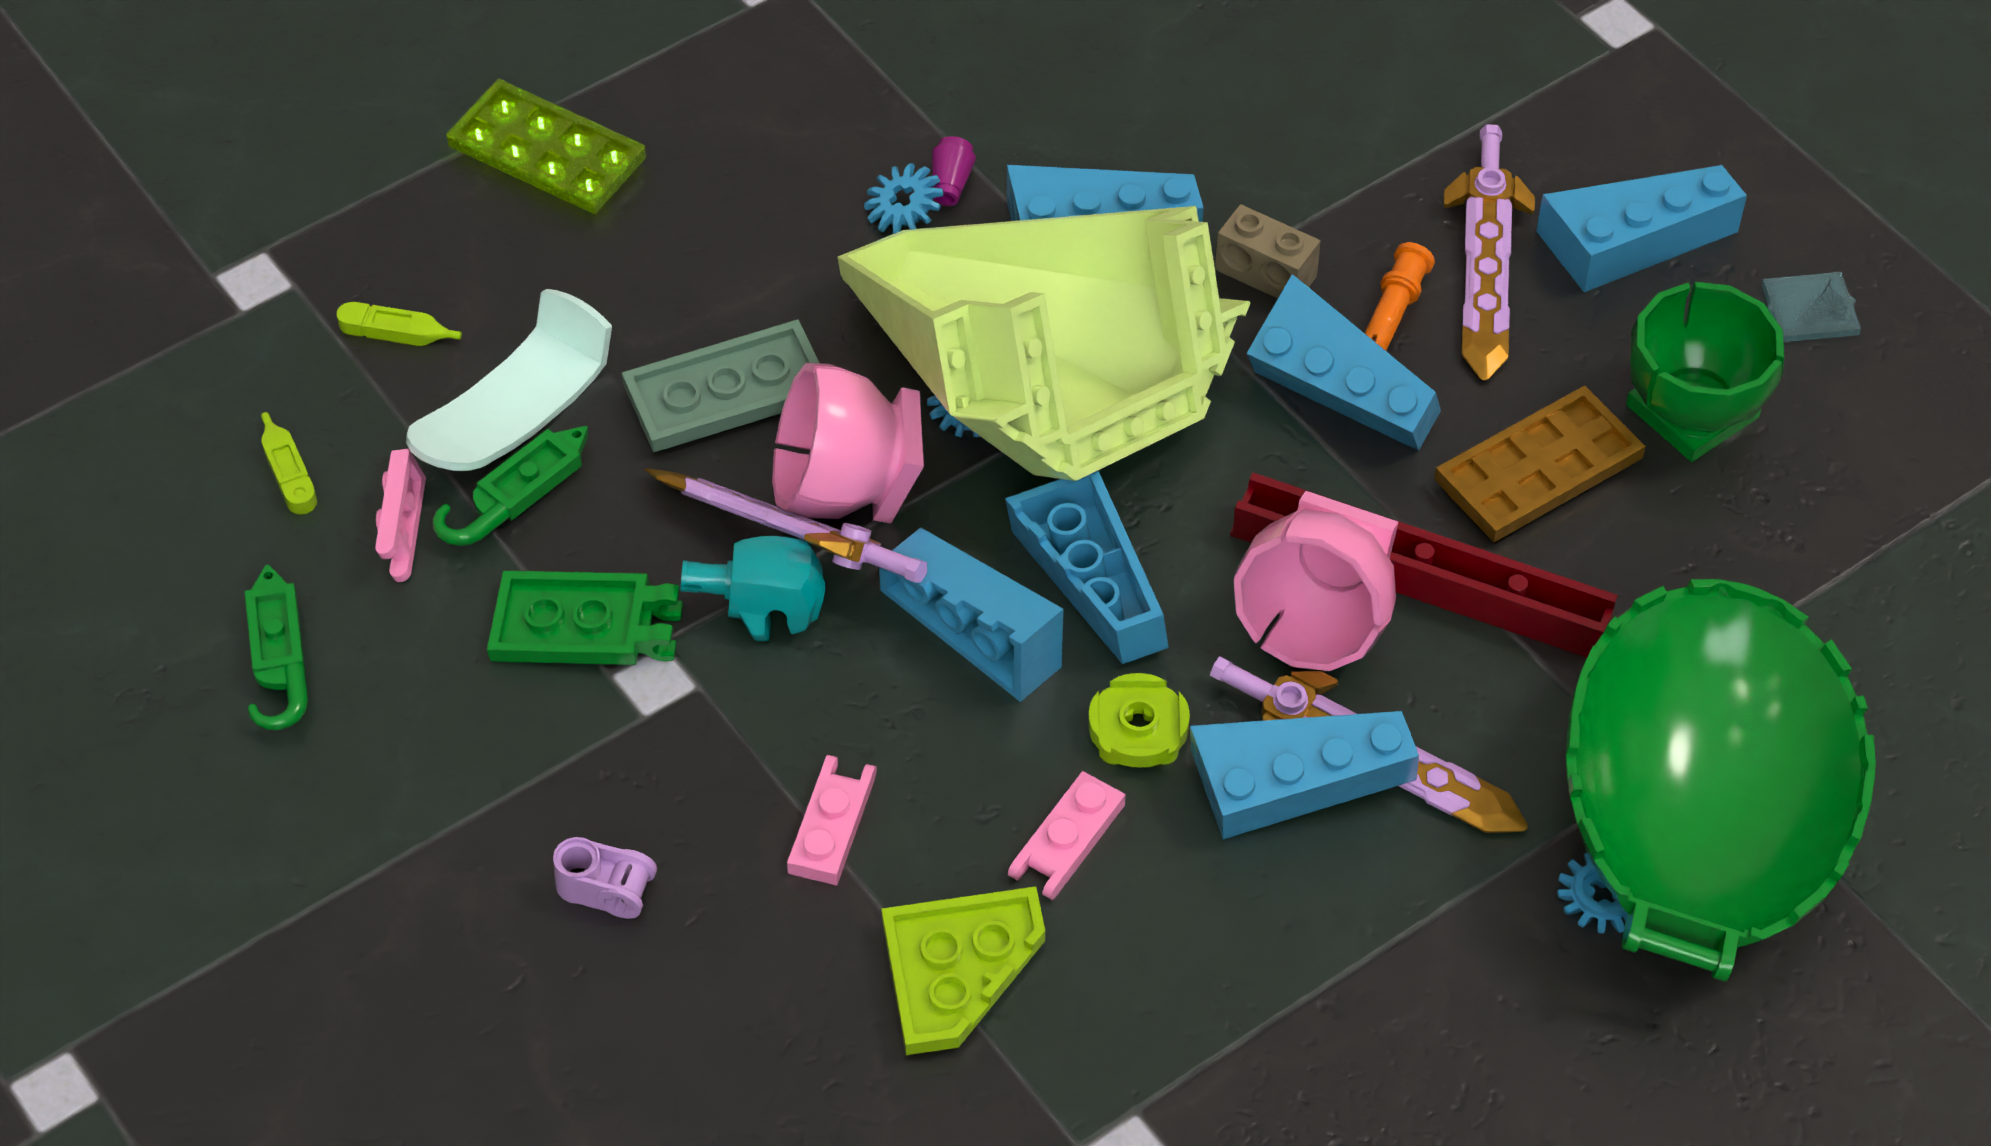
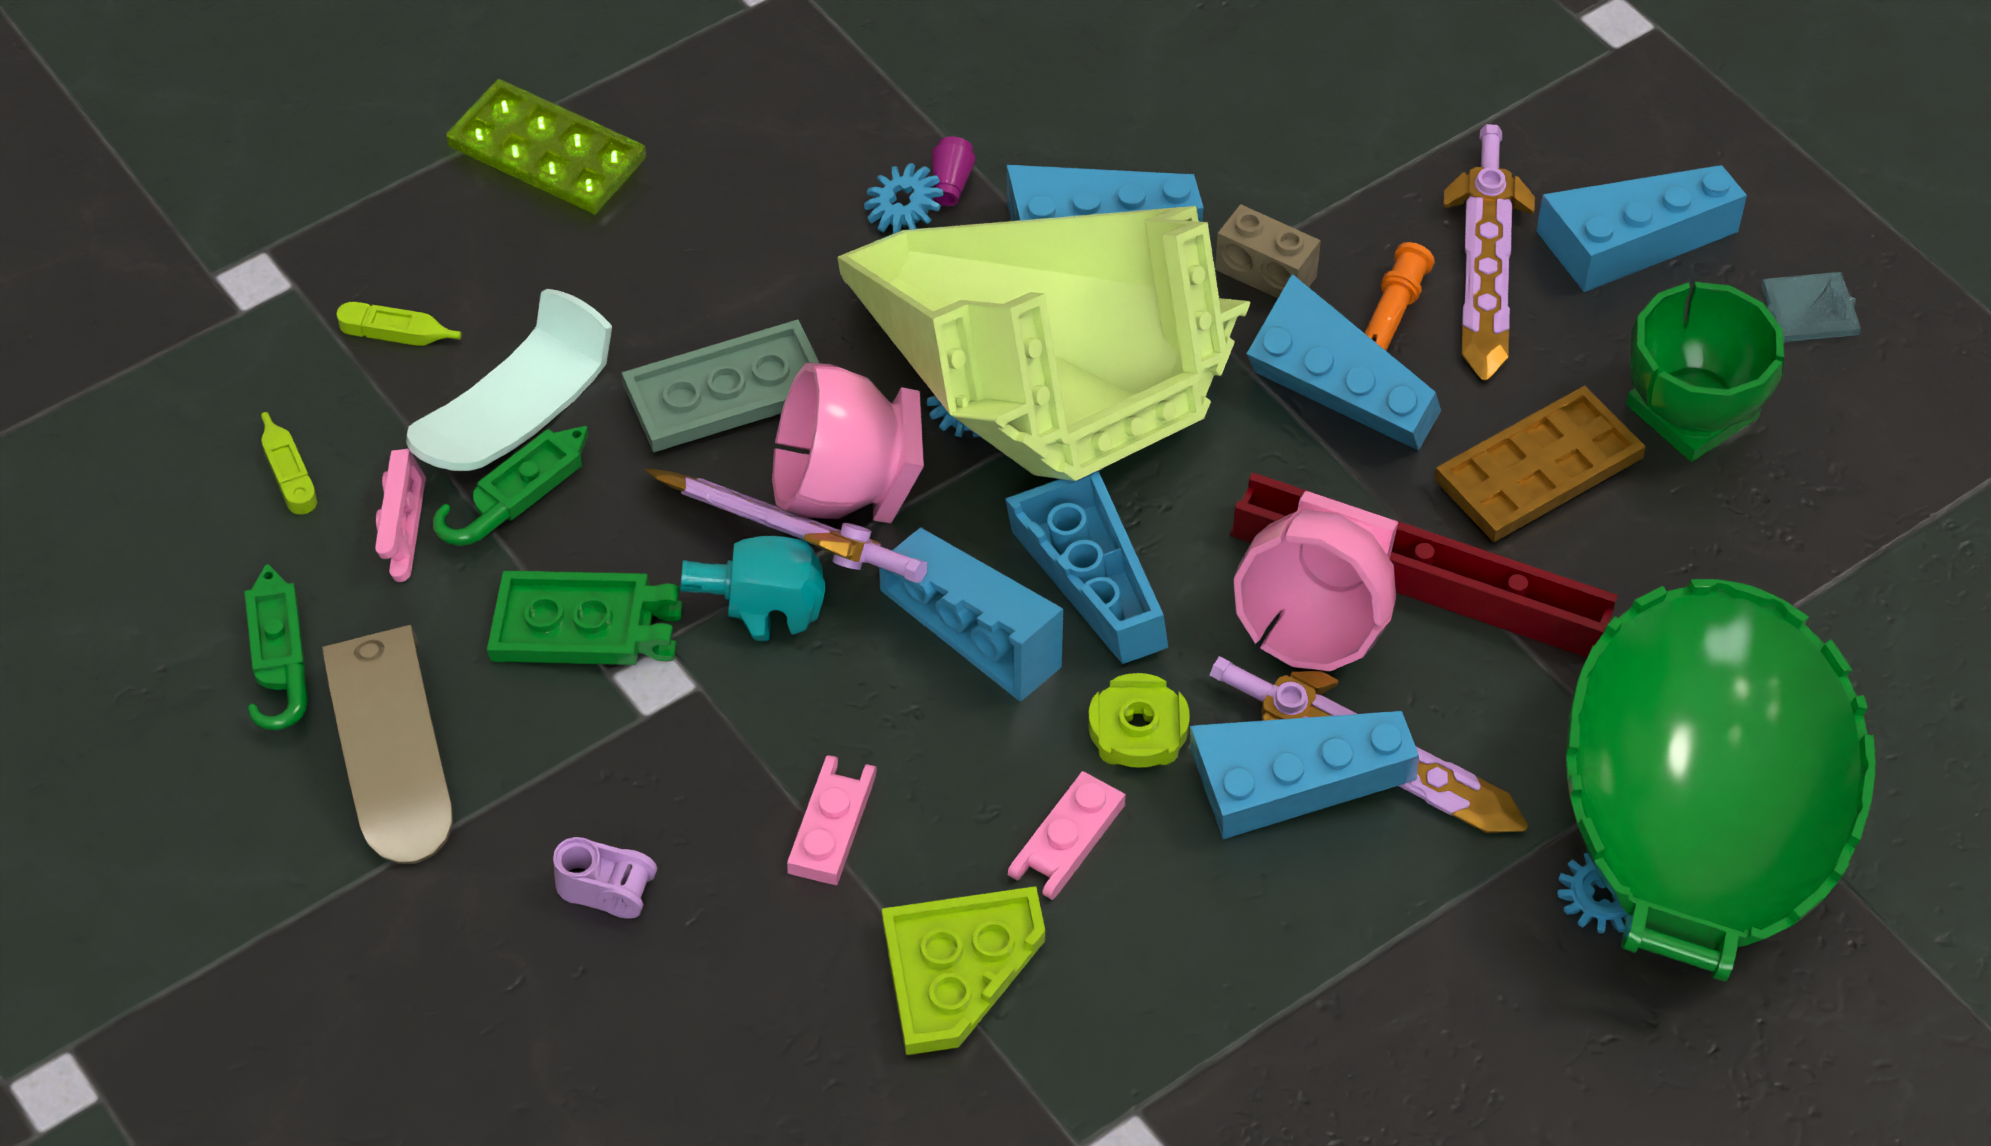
none -> dark tan piece [322,625,453,864]

